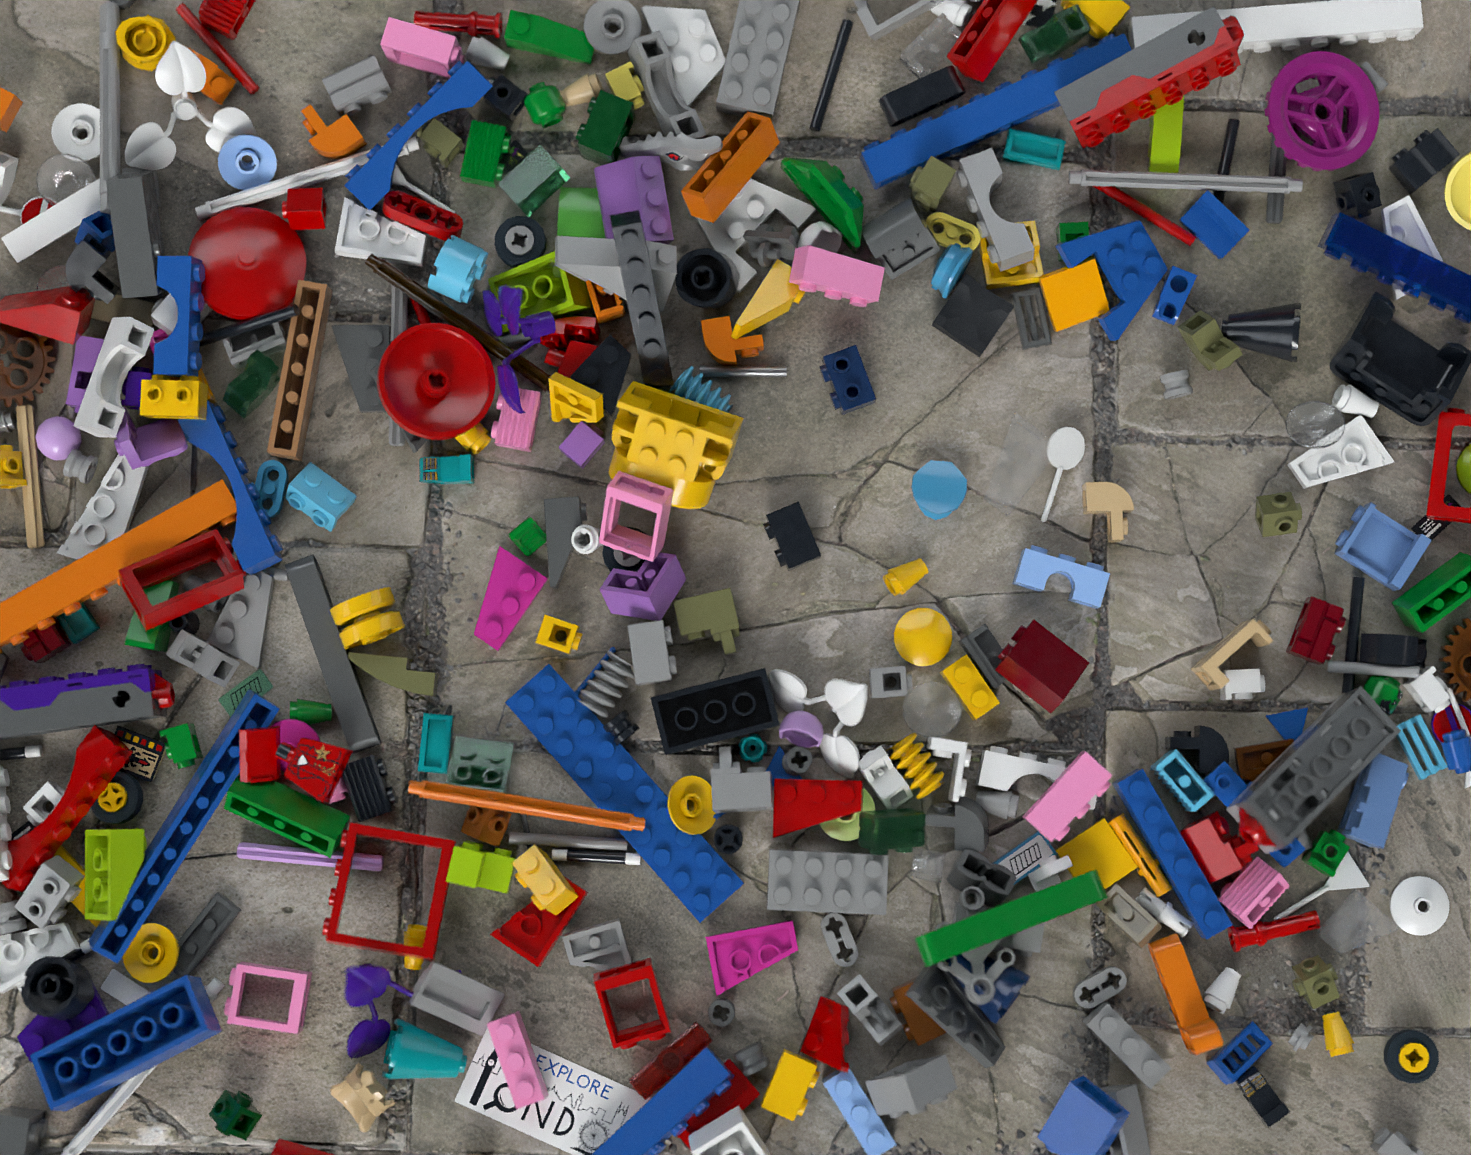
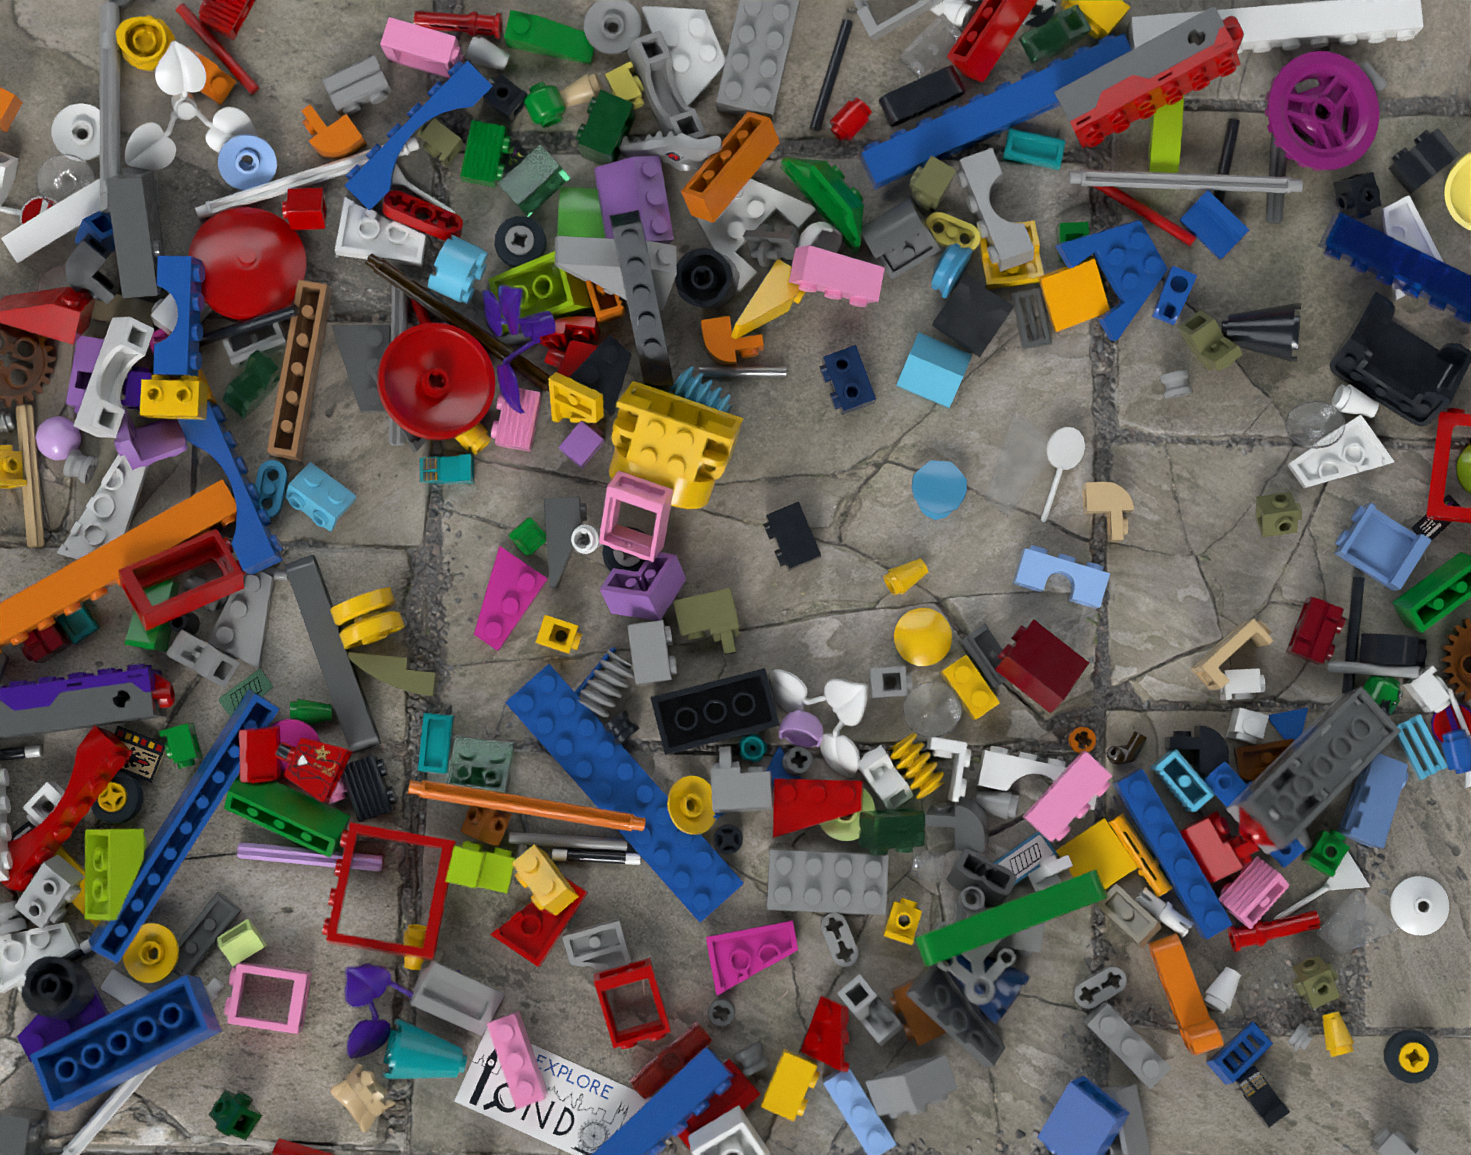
none -> yellowish green piece [217,918,267,967]
none -> red brick [830,97,872,141]
none -> yellow brick [882,897,922,945]
none -> medium azure slope [896,332,972,408]
none -> orange bush [1068,727,1096,753]
none -> dark brown arm [1106,731,1147,765]
none -> white brick [1226,708,1269,744]

